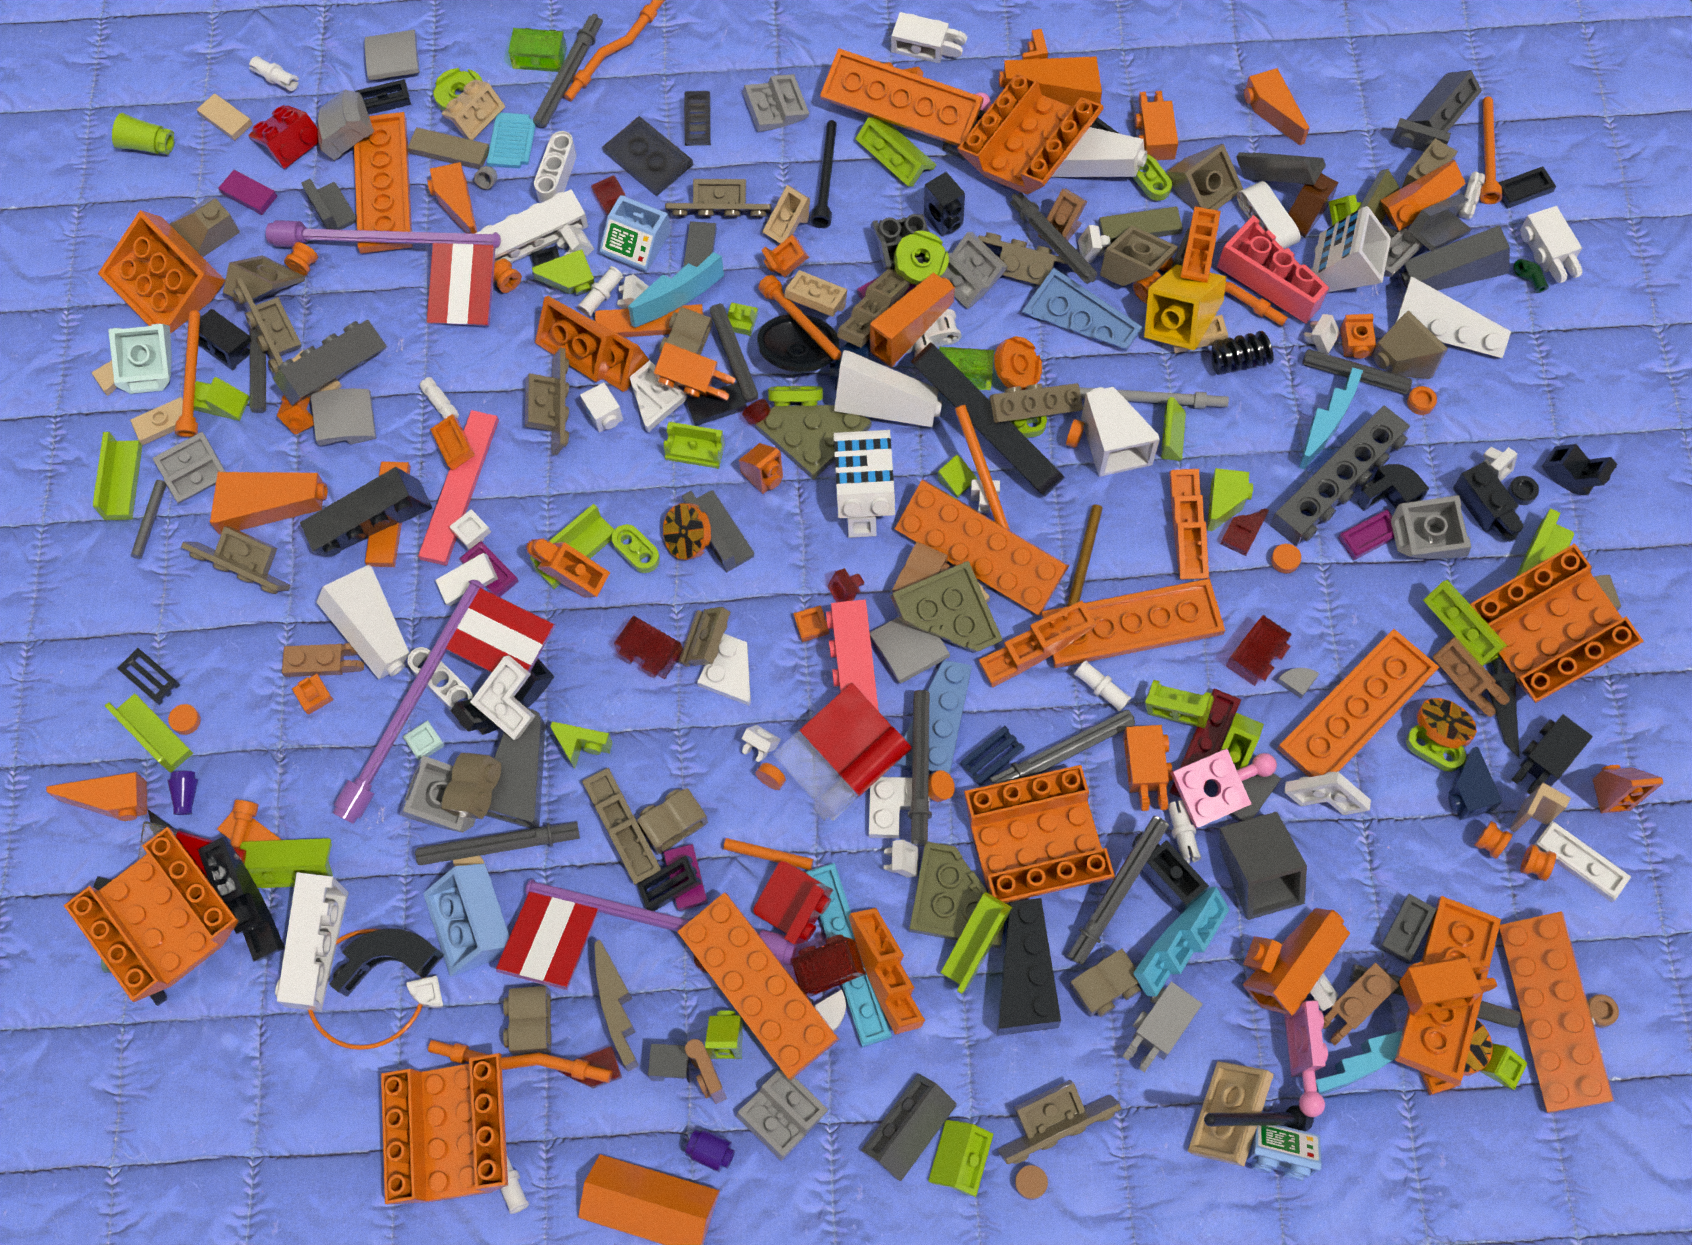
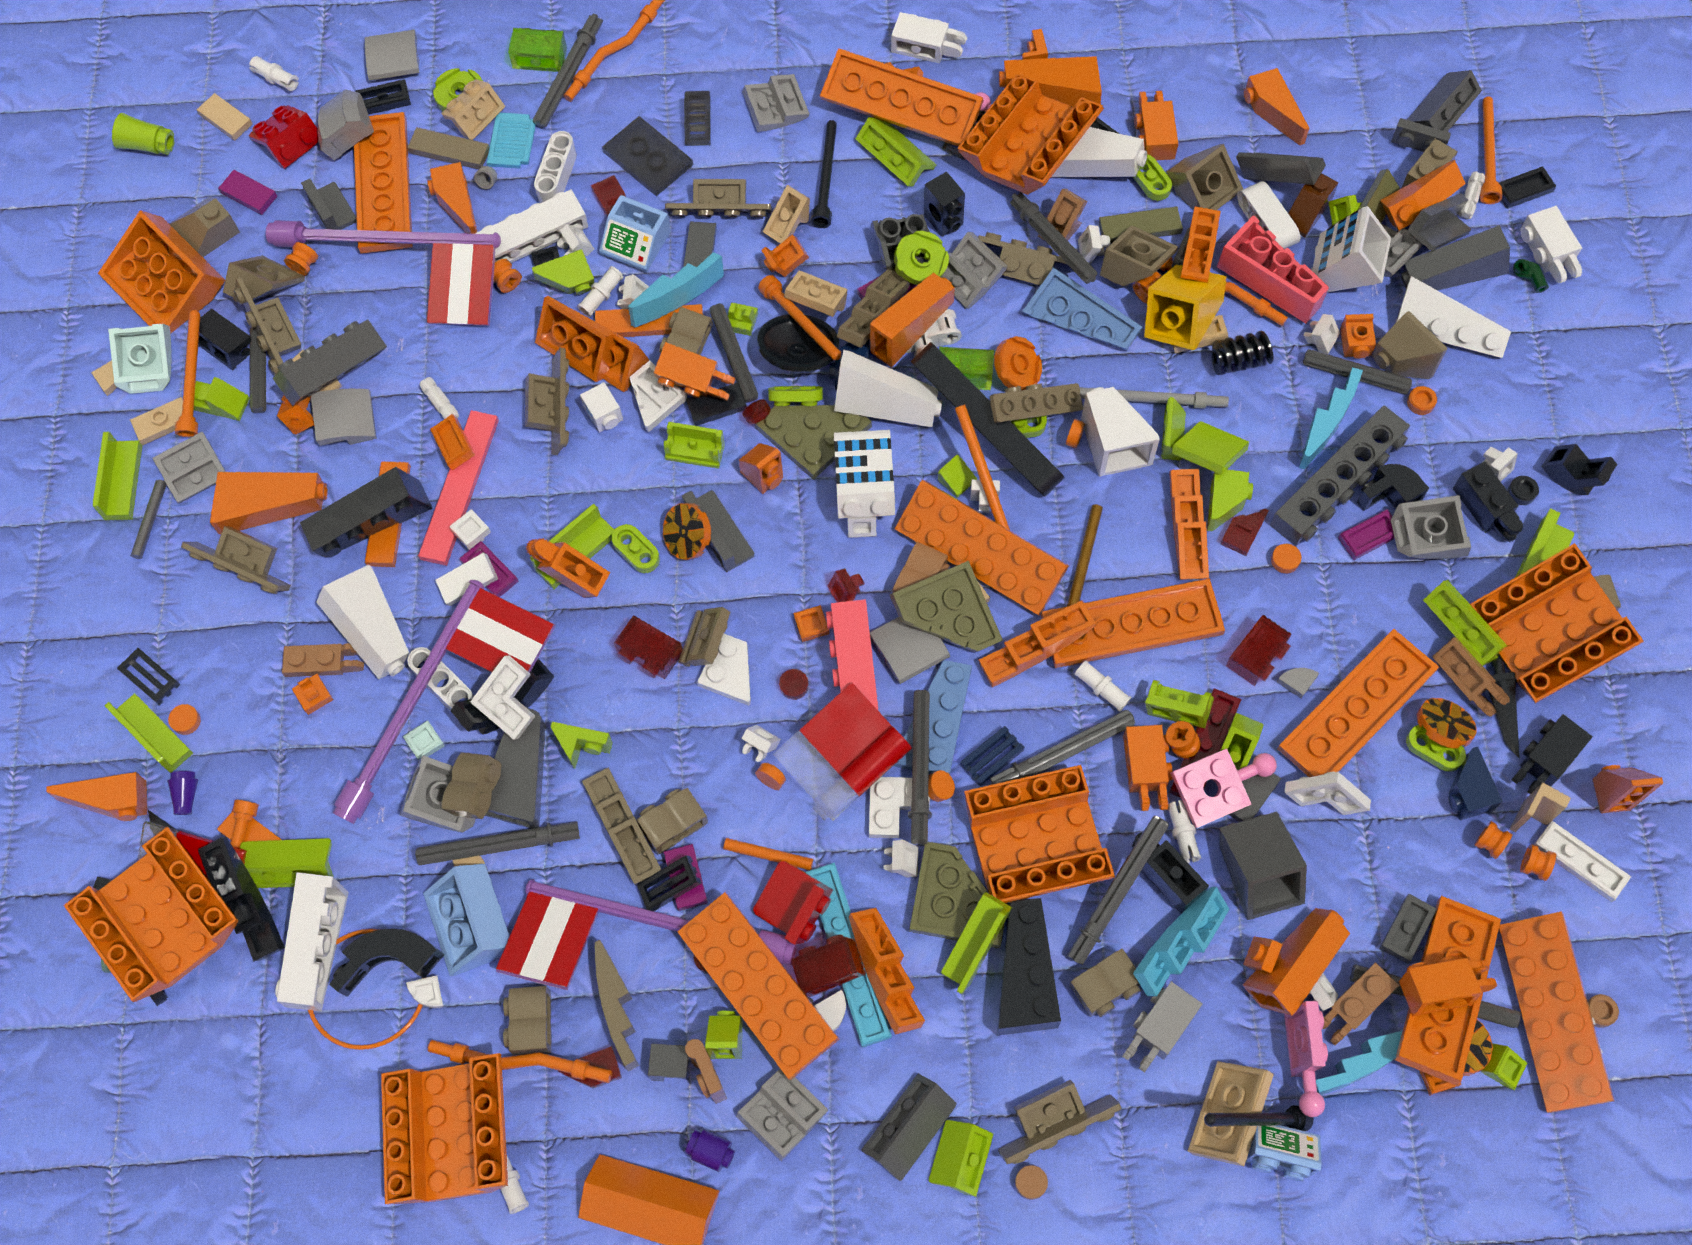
none -> clear red tile [779,669,809,700]
none -> orange wheel [1166,721,1201,758]
none -> lime tile [1172,421,1249,475]

